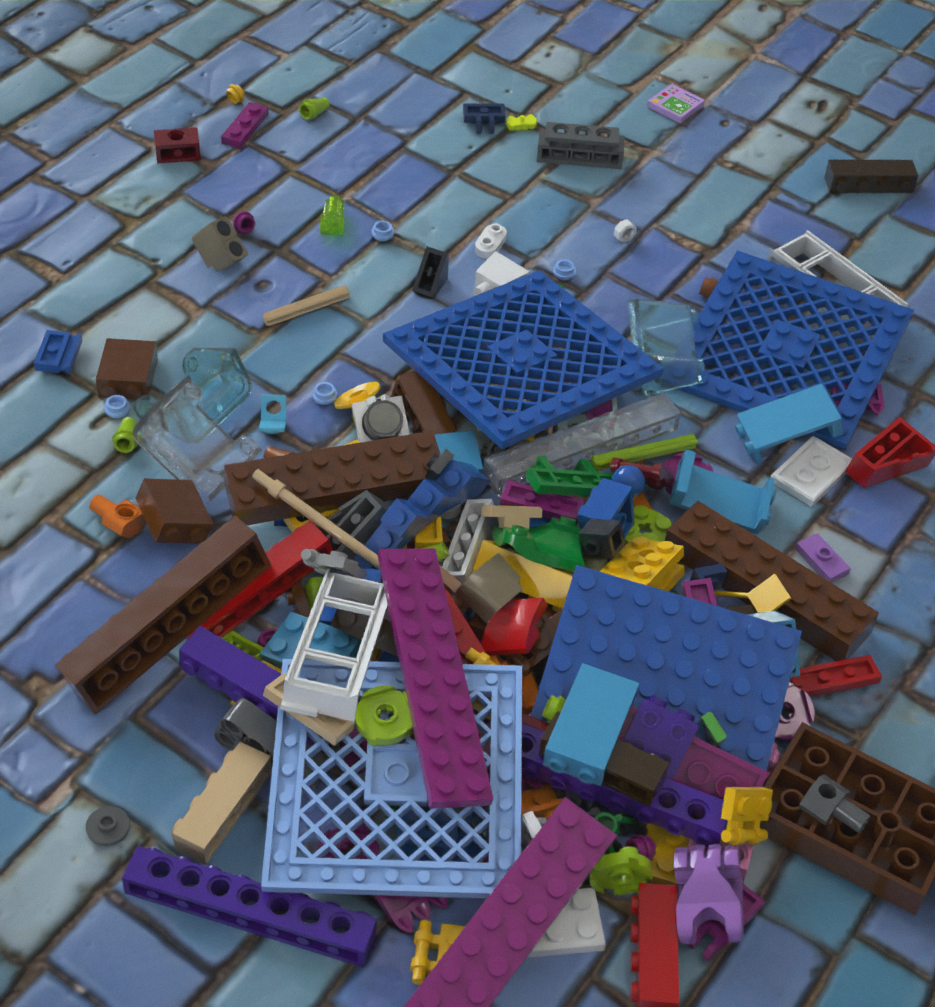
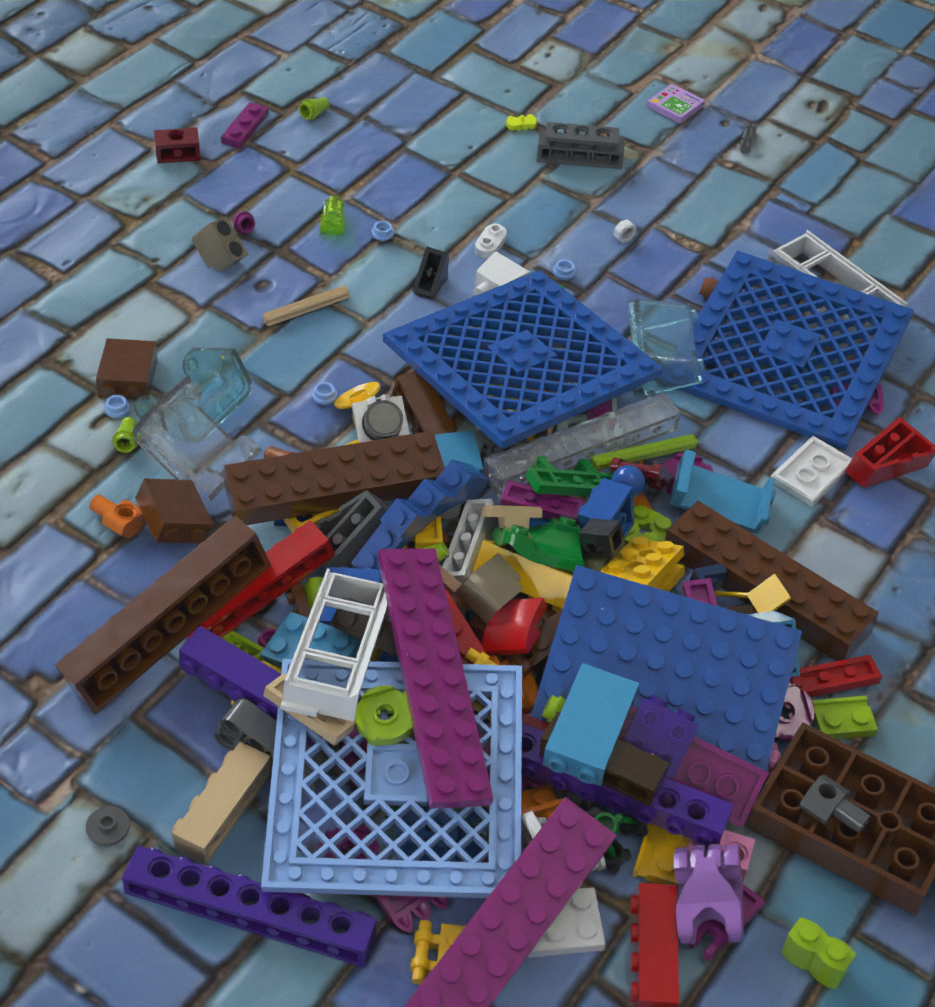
blue plate [34,330,83,374] -> none
yellow plate [226,84,245,105] -> none
tan bar [252,469,380,570] -> none
medium azure bracket [259,394,287,434] -> none
light grey plate [301,549,367,579] -> none
black plate [424,449,455,480] -> none
dark blue hinge [462,103,506,134] -> none
lime plate [589,847,653,895] -> none
magenta plate [625,835,657,862] -> none
bright green tile [698,712,727,747] -> none
yellow plate [721,787,773,846] -> none
dark azure panel [735,384,843,465] -> none
medium lavender plate [795,533,851,583] -> none
dark brown brick [824,160,918,193] -> none
none -> dark grey axle [739,122,757,153]
none -> lime brick [781,918,856,989]
none -> lime plate [812,696,878,740]

